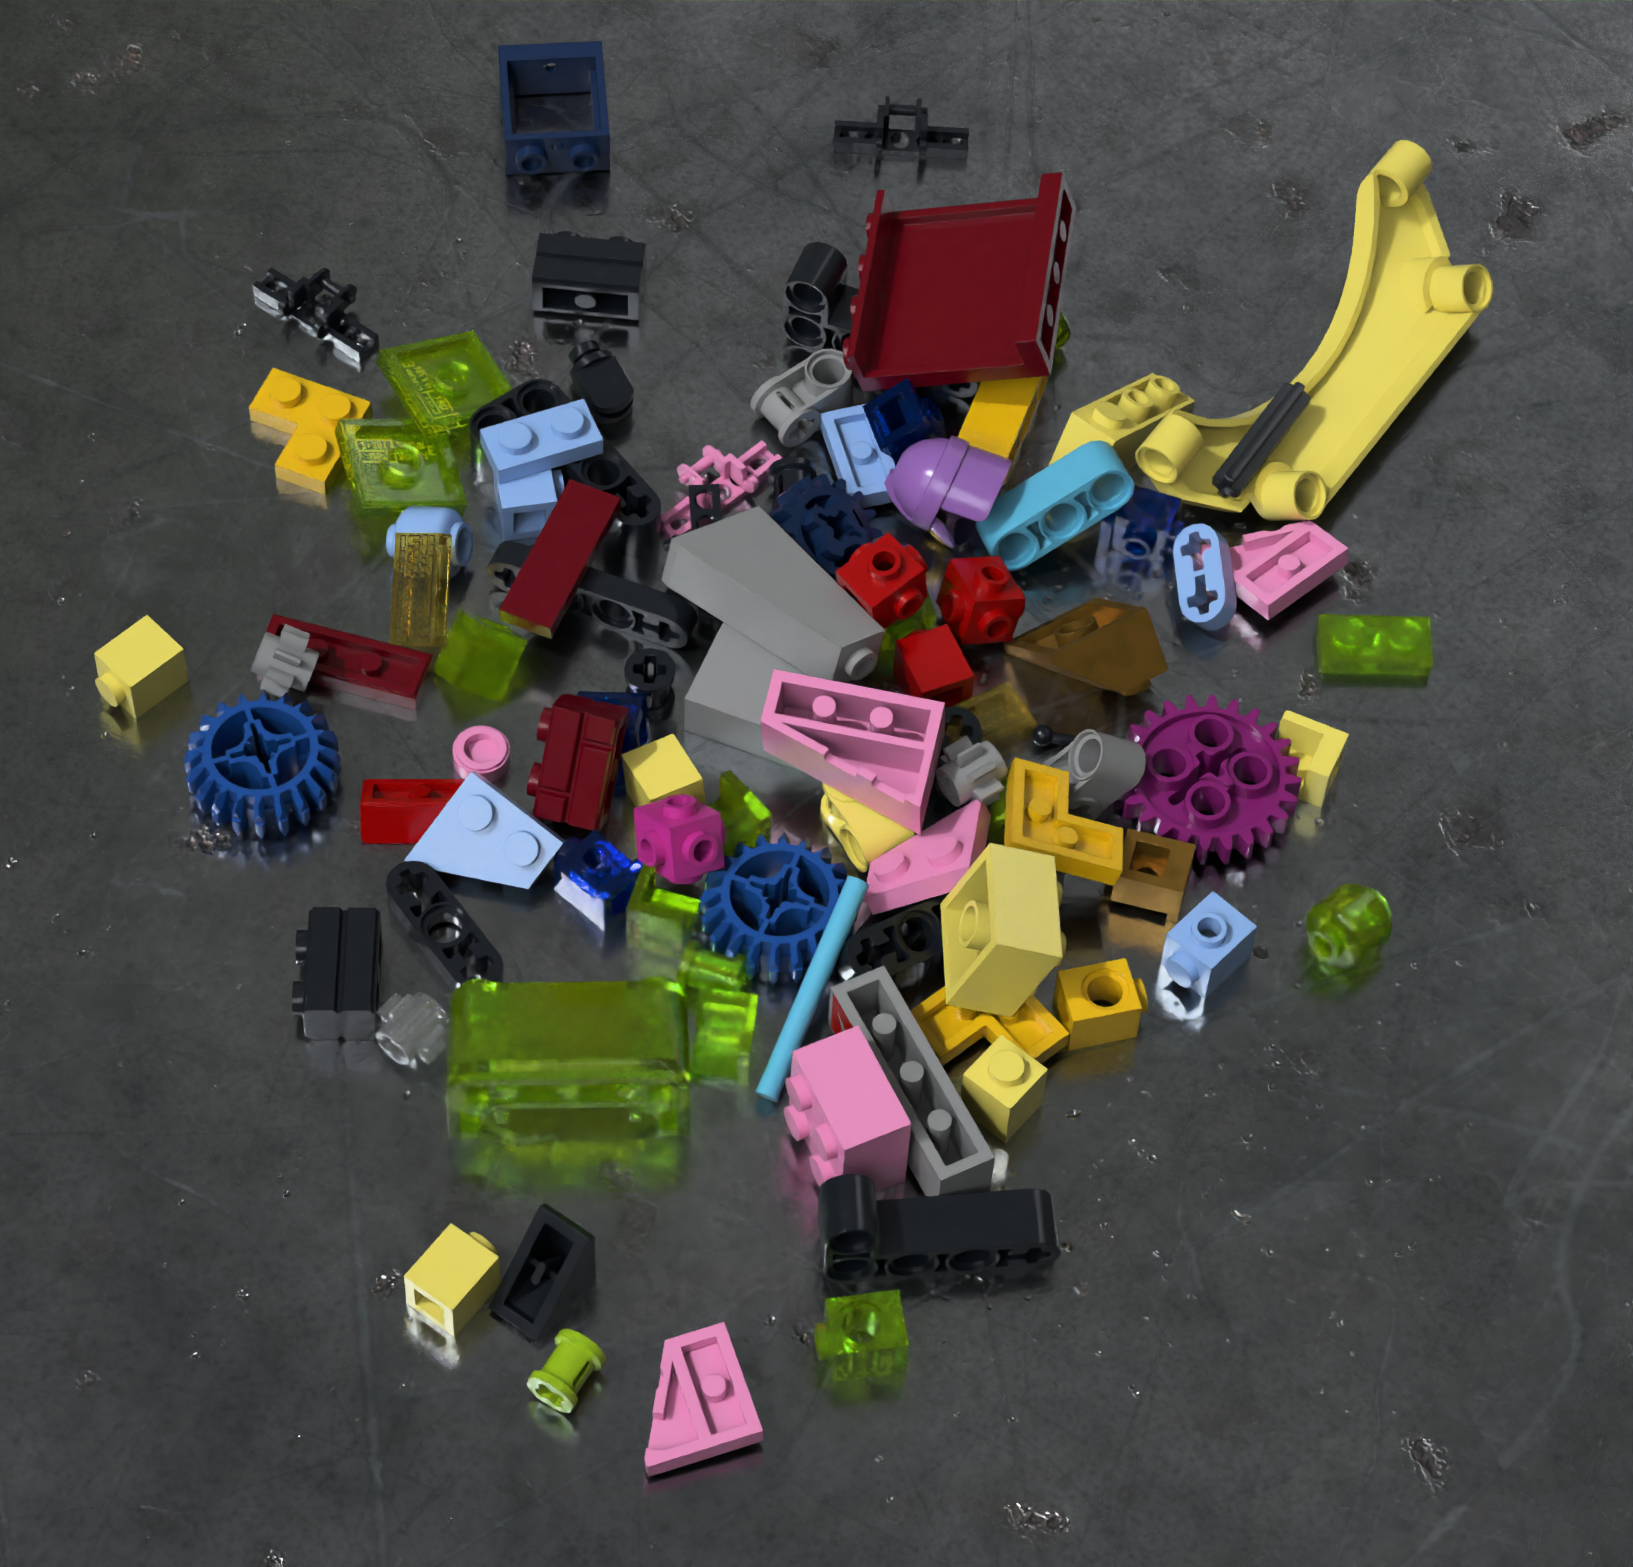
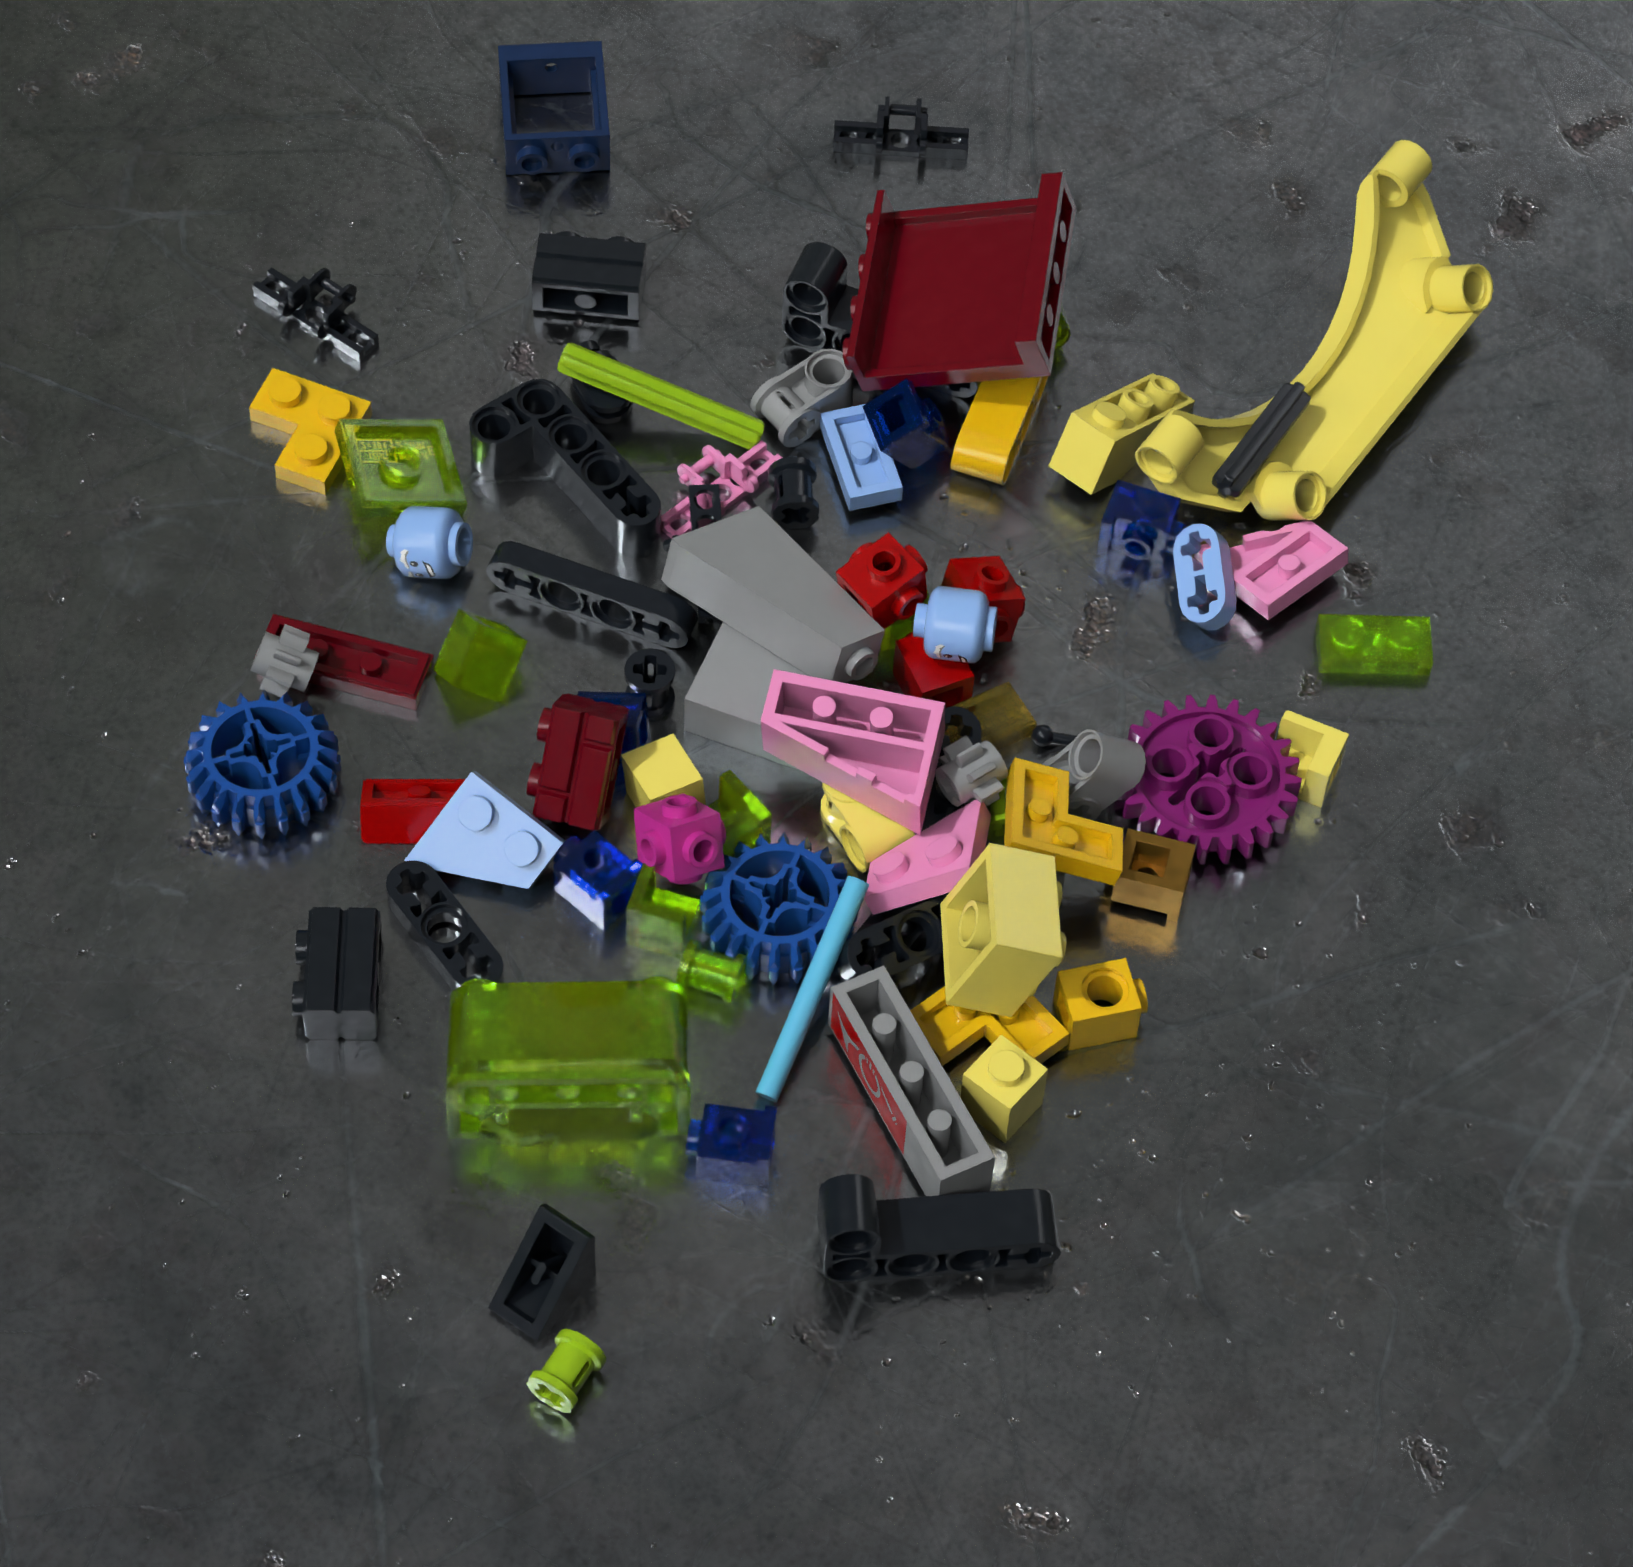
light yellow brick [94,615,189,719] -> none
clear gear [375,992,449,1065] -> none
clear neon green tile [376,330,512,439] -> none
clear yellow tile [390,533,452,648] -> none
light yellow brick [404,1223,501,1338] -> none
bright pink tile [452,725,510,783] -> none
light blue plate [480,399,603,484] -> none
light blue brick [493,469,565,541] -> none
dark red tile [499,479,621,639] -> none
bright pink wing [644,1322,764,1477] -> none
clear neon green panel [690,987,759,1086] -> none
dark blue gear [769,474,883,582] -> none
bright pink brick [784,1025,911,1193] -> none
clear neon green brick [814,1289,909,1382] -> none
medium lavender helmet [884,435,1012,548] -> none
medium azure beam [975,440,1134,571] -> none
pearl gold slope [1003,598,1169,696] -> none
light blue brick [1161,891,1257,999] -> none
clear neon green head [1305,883,1393,970] -> none
none -> lime axle [557,342,765,450]
none -> clear blue brick [686,1103,777,1189]
none -> light blue head [913,586,998,664]

